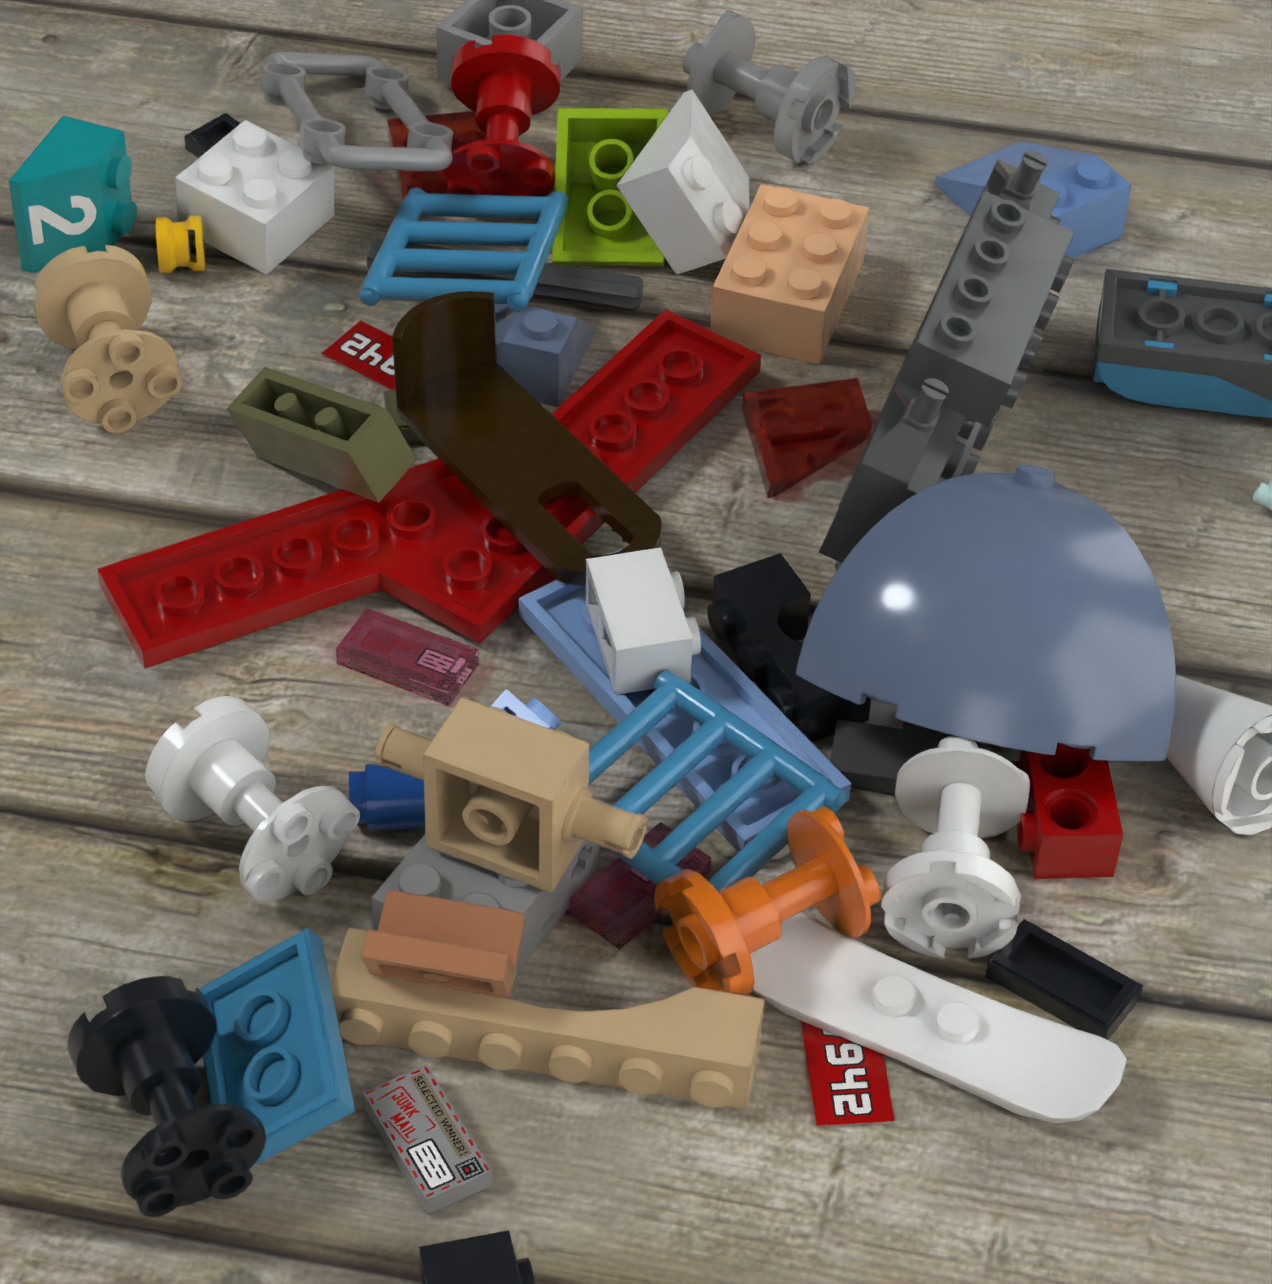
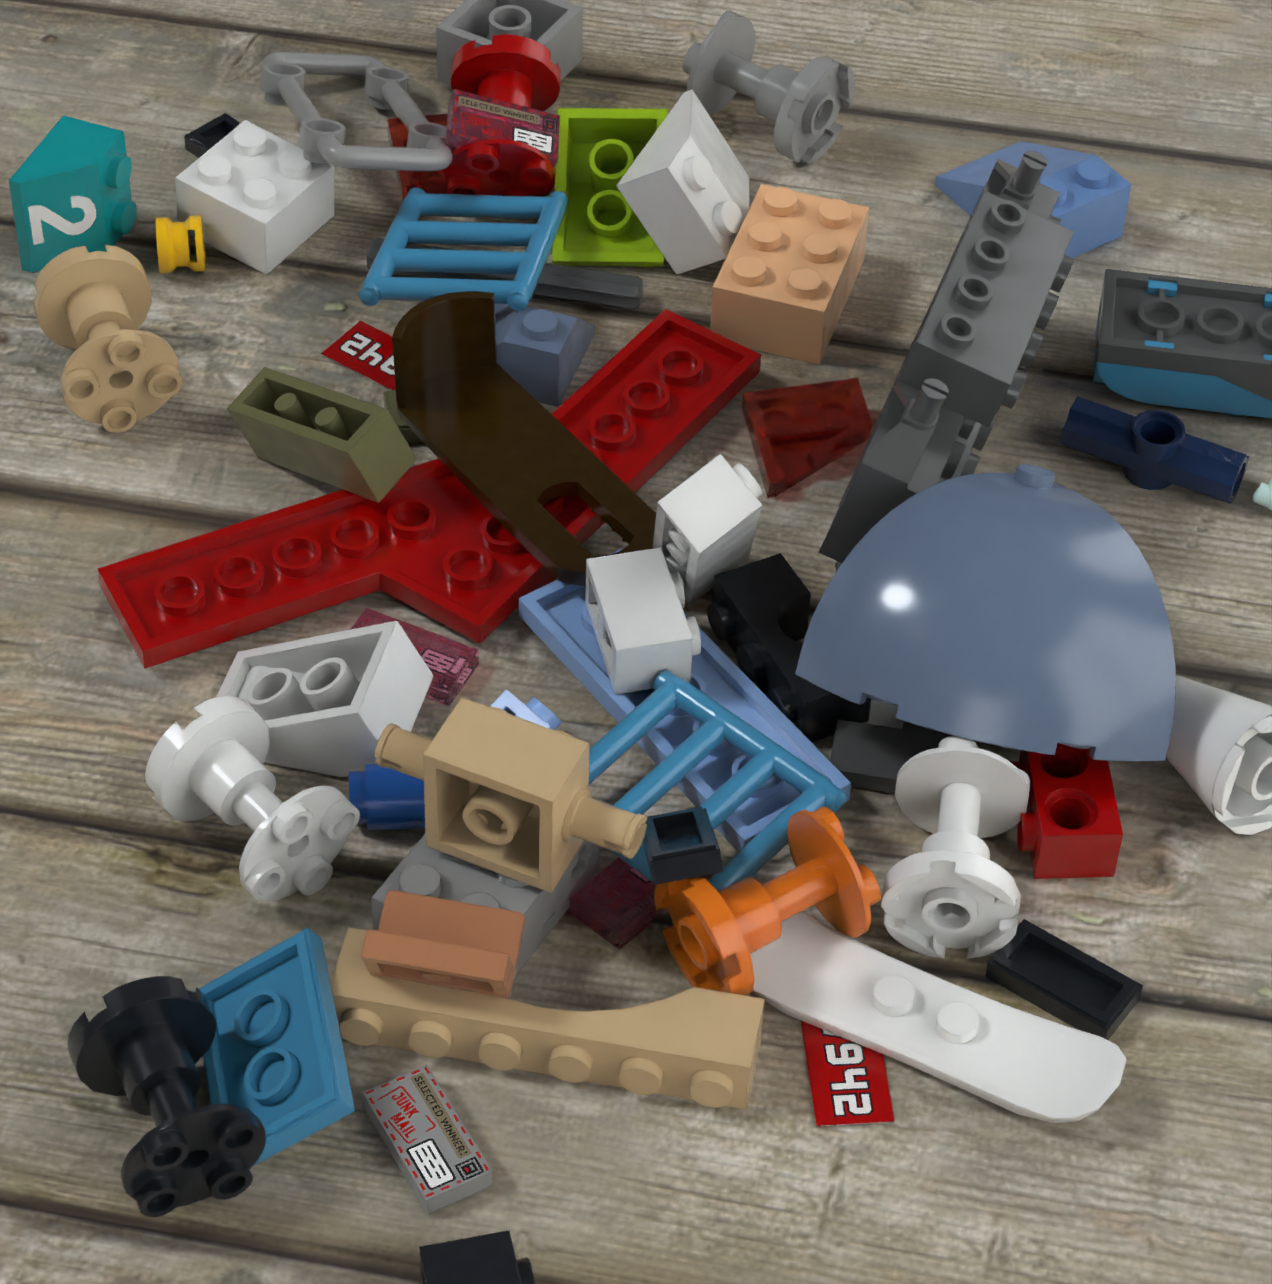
none -> white slope [216,621,434,777]
none -> tile [445,89,560,167]
none -> black tile [642,807,724,885]
none -> white brick [653,454,763,605]
none -> dark blue piece [1060,396,1249,504]

